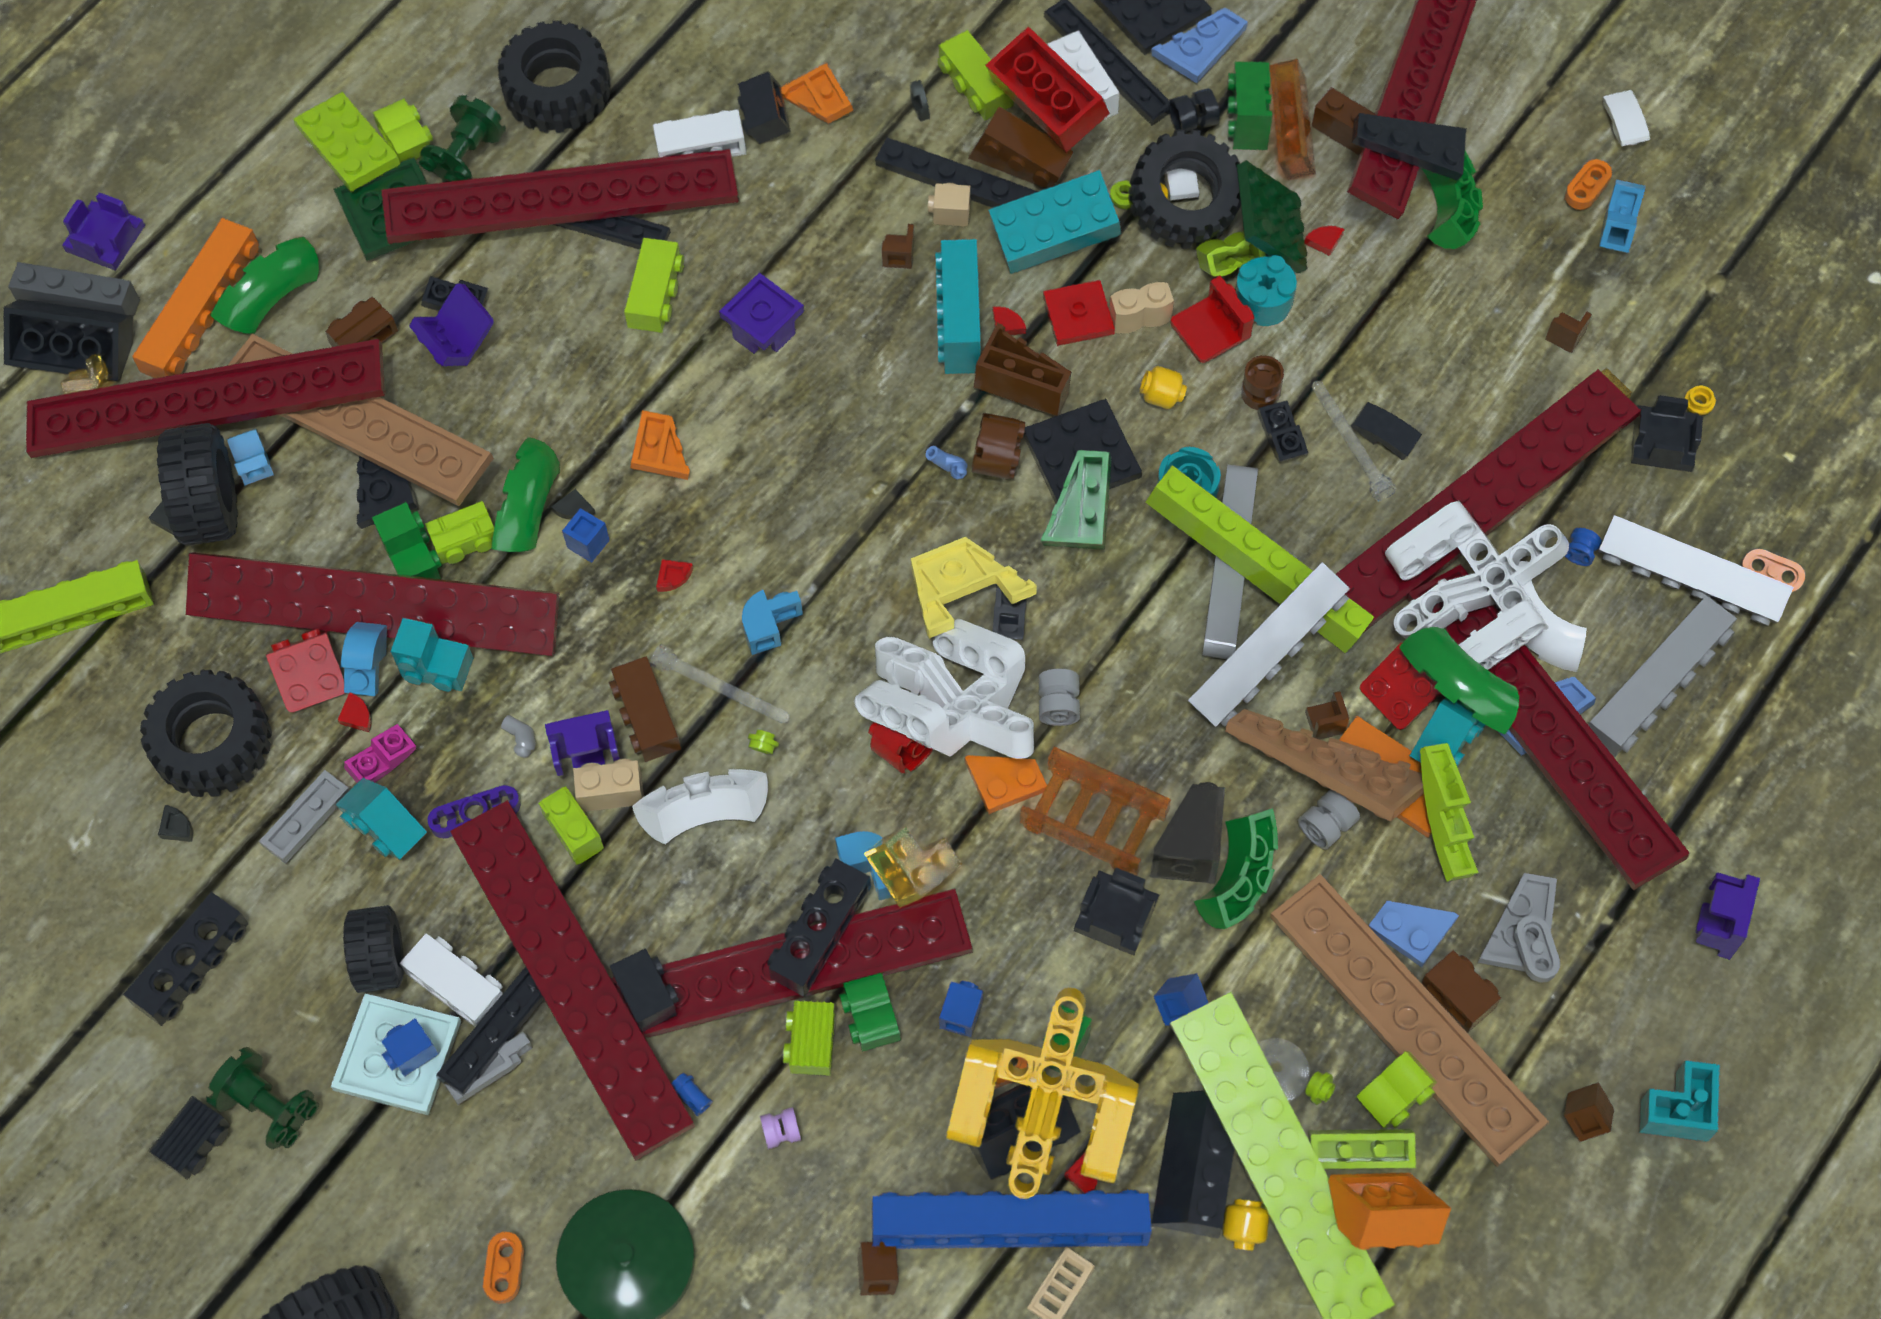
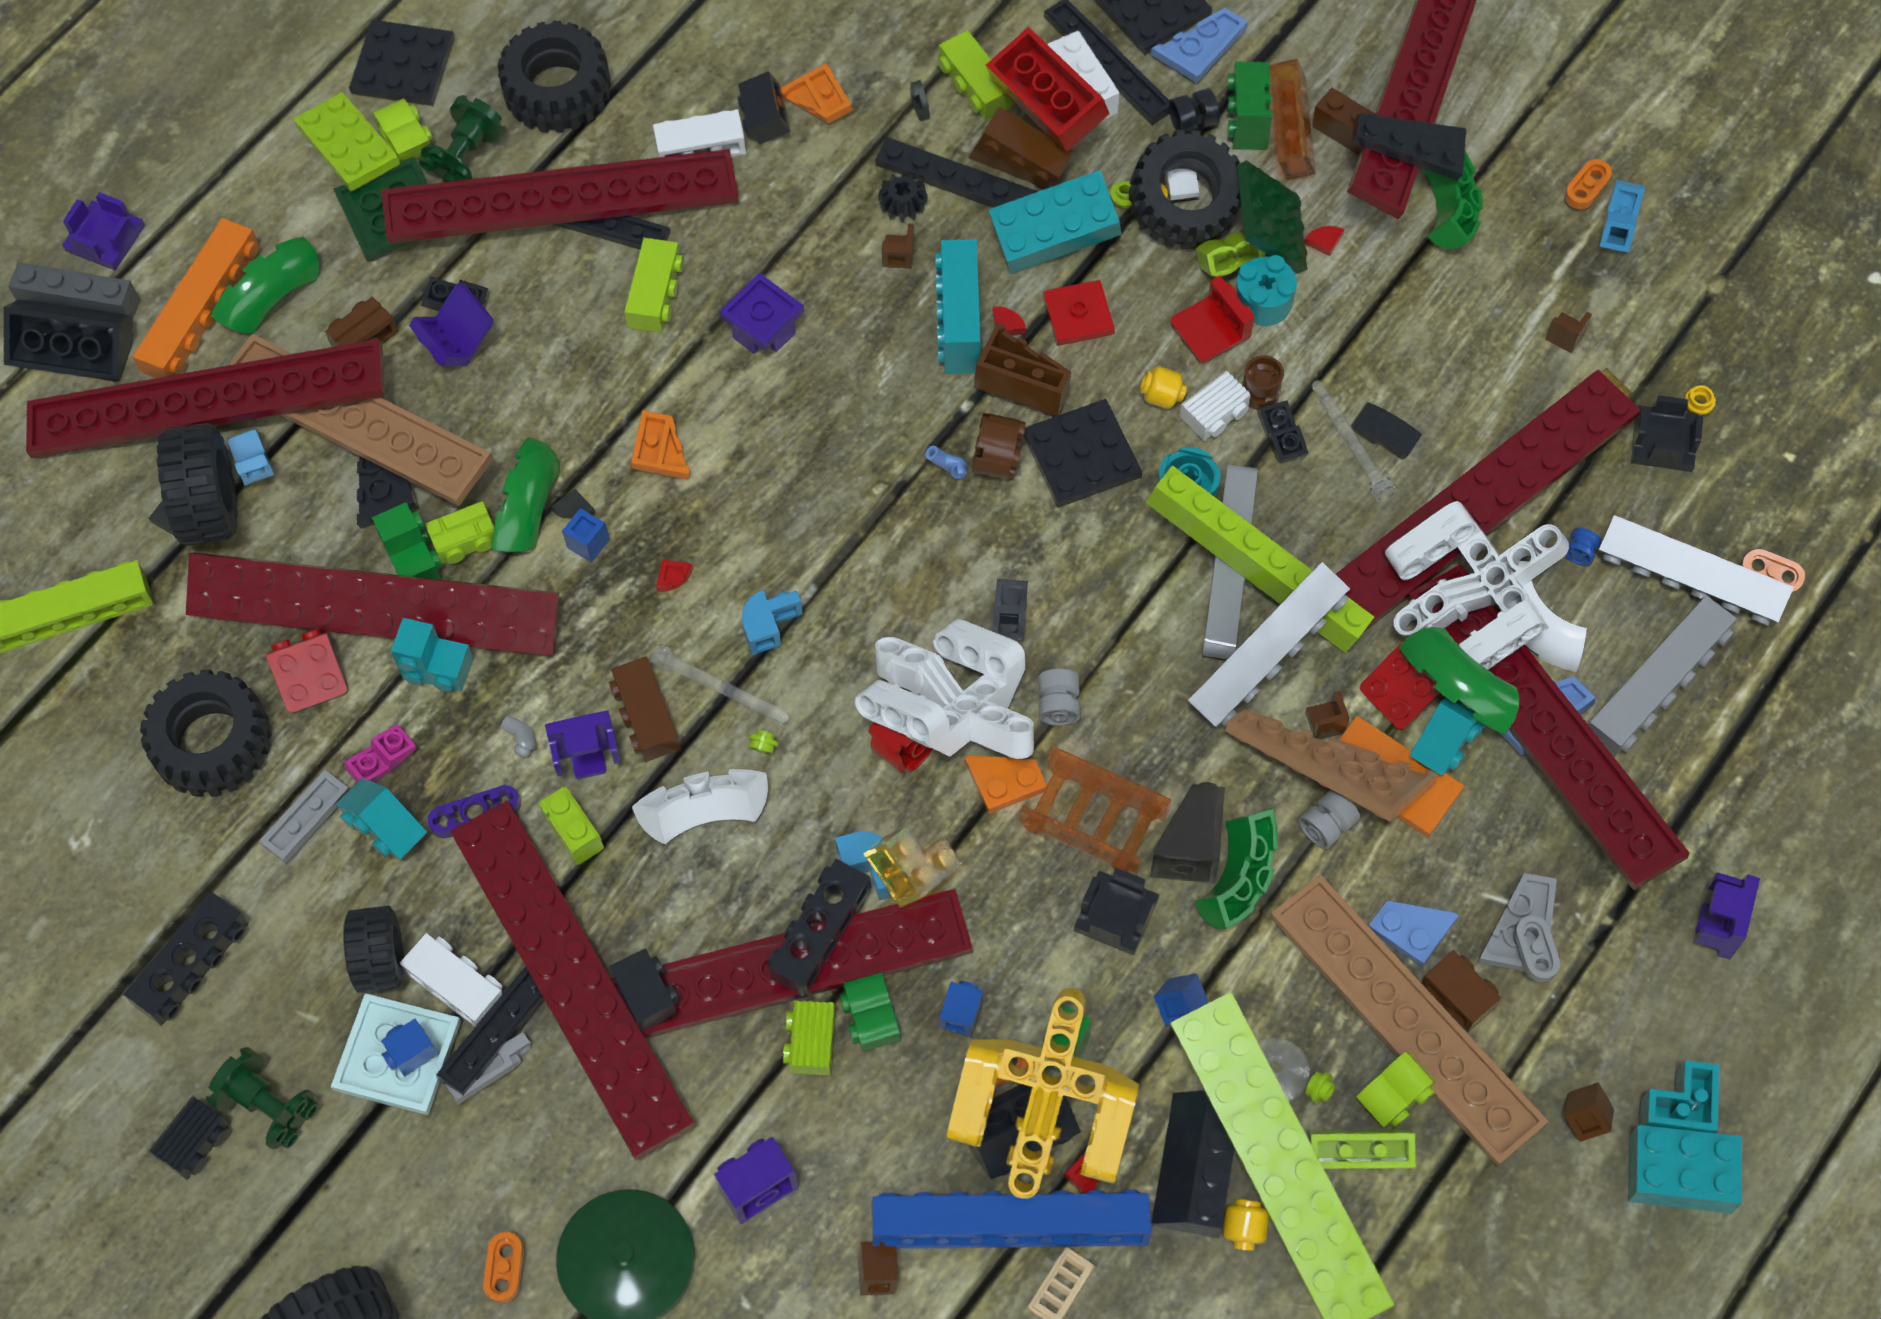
clear yellow bracket [60,354,108,394] -> none
pearl dark grey tile [158,805,193,842] -> none
red tile [338,692,371,732] -> none
dark azure brick [341,622,387,696] -> none
tan brick [573,759,644,812] -> none
blue pin [672,1073,713,1117] -> none
lavender wheel [760,1107,801,1149] -> none
light yellow wing [911,537,1037,639] -> none
tan brick [928,183,971,227] -> none
wedge [1040,450,1112,549] -> none
tan brick [1109,282,1174,334] -> none
orange slope [1328,1173,1451,1250] -> none
lime slope [1420,743,1478,882] -> none
white slope [1603,90,1650,146] -> none
none -> black plate [349,19,455,106]
none -> dark purple brick [714,1137,798,1225]
none -> black gear [878,171,928,223]
none -> white brick [1179,371,1250,441]
none -> teal brick [1628,1125,1742,1214]

